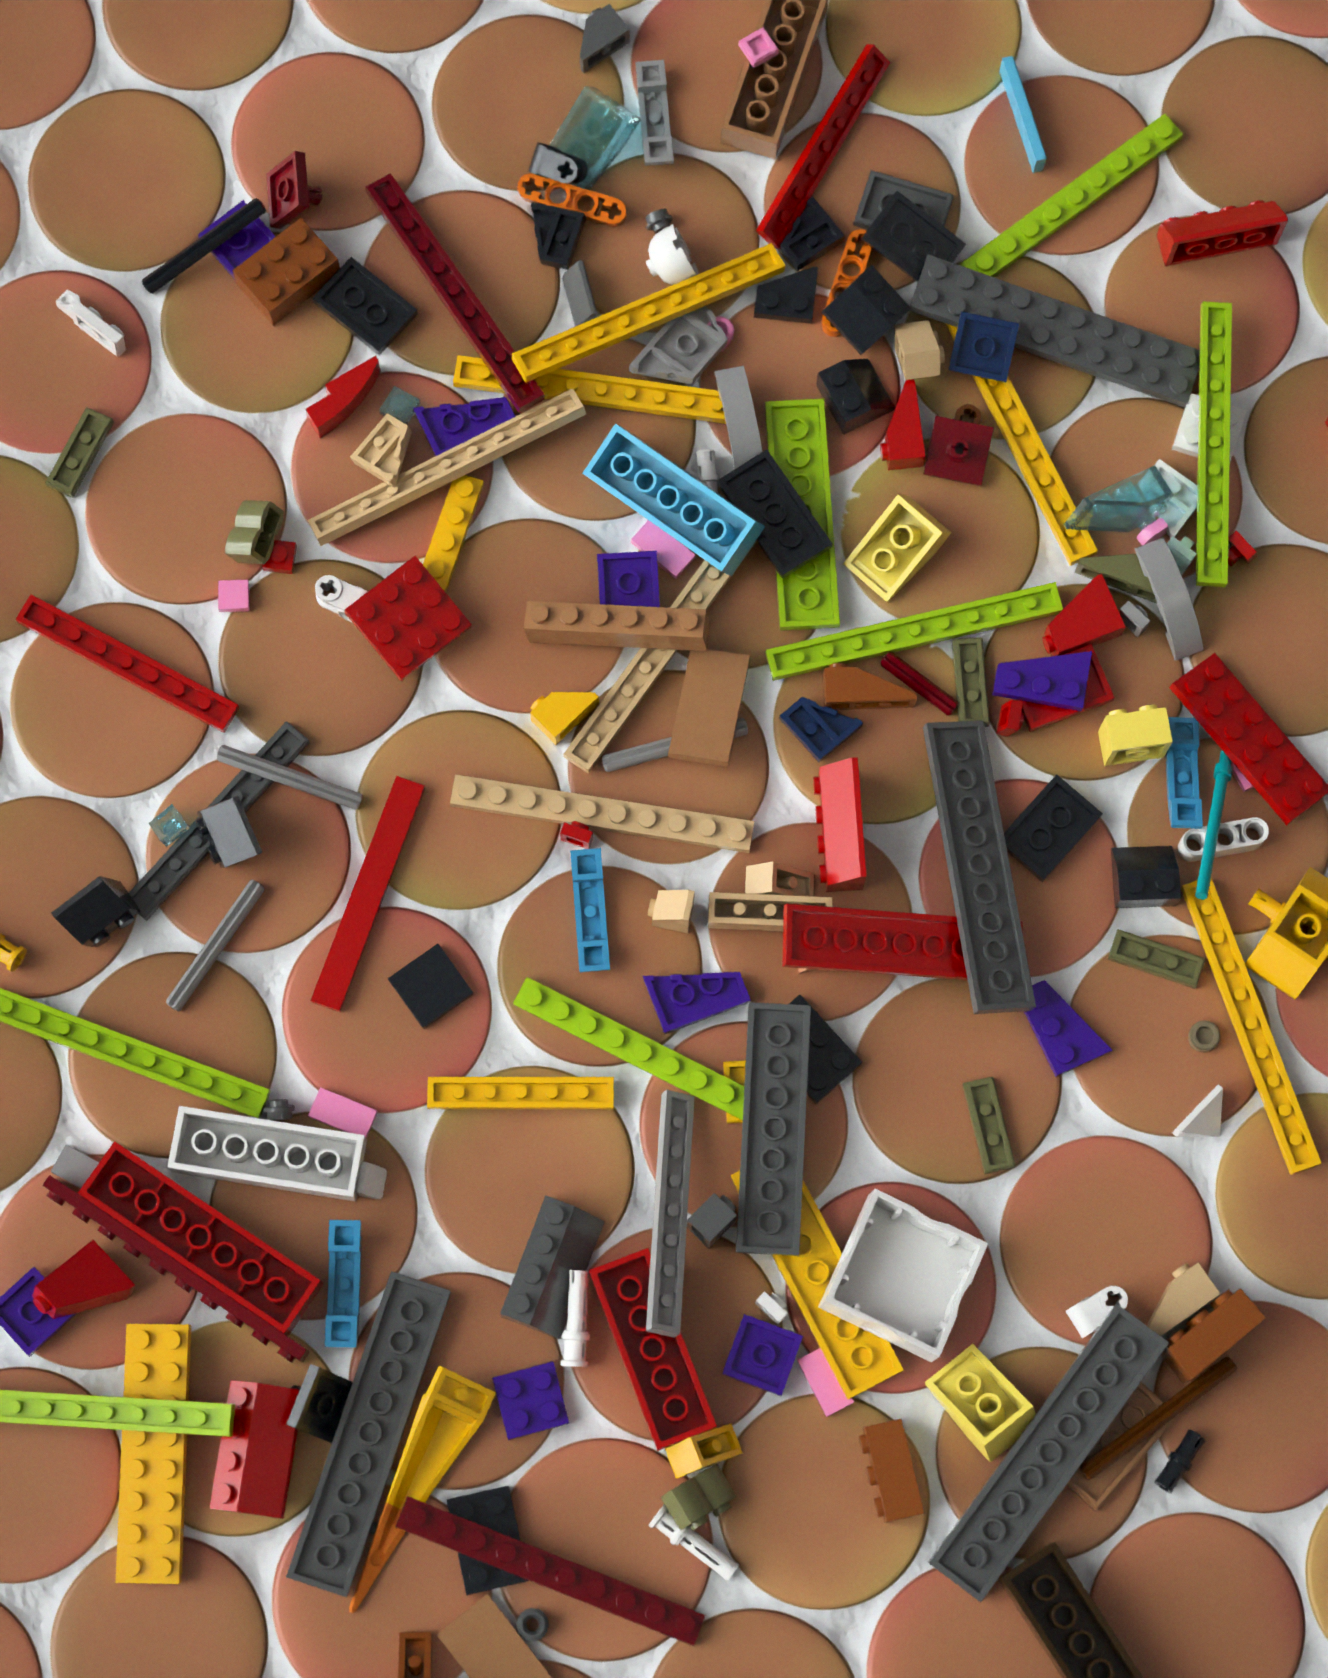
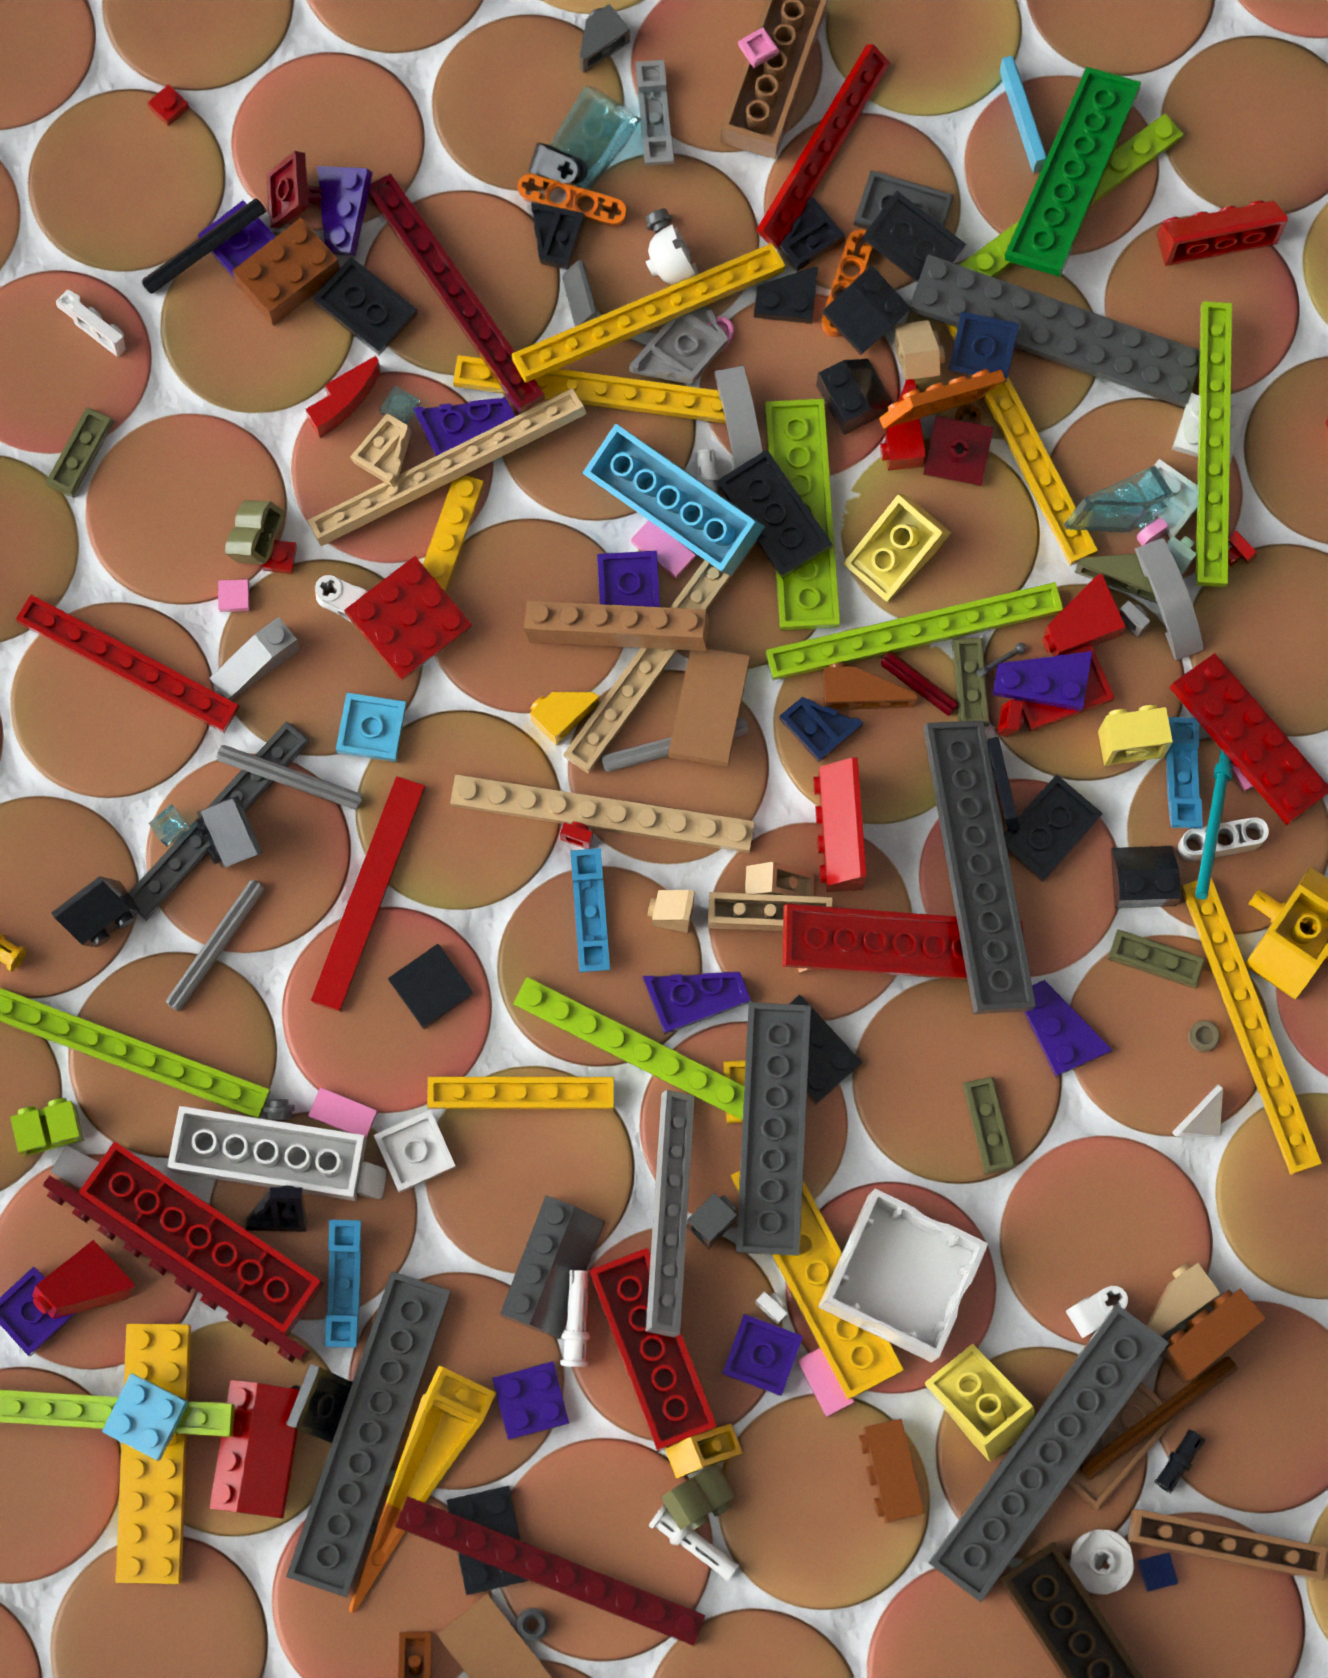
none -> lime piece [10,1098,85,1157]
none -> medium azure plate [102,1373,189,1460]
none -> red plate [147,84,189,126]
none -> light grey slope [210,617,300,700]
none -> black wing [246,1185,307,1232]
none -> dark purple wing [317,166,373,256]
none -> medium azure plate [336,692,407,762]
none -> white plate [374,1110,456,1193]
none -> orange plate [879,369,1006,429]
none -> dark grey hinge [976,643,1027,677]
none -> black tile [987,737,1020,832]
none -> green plate [1005,66,1141,277]
none -> white plate [1068,1530,1134,1595]
none -> medium nougat brick [1127,1509,1328,1580]
none -> clear blue tile [1137,1552,1178,1592]

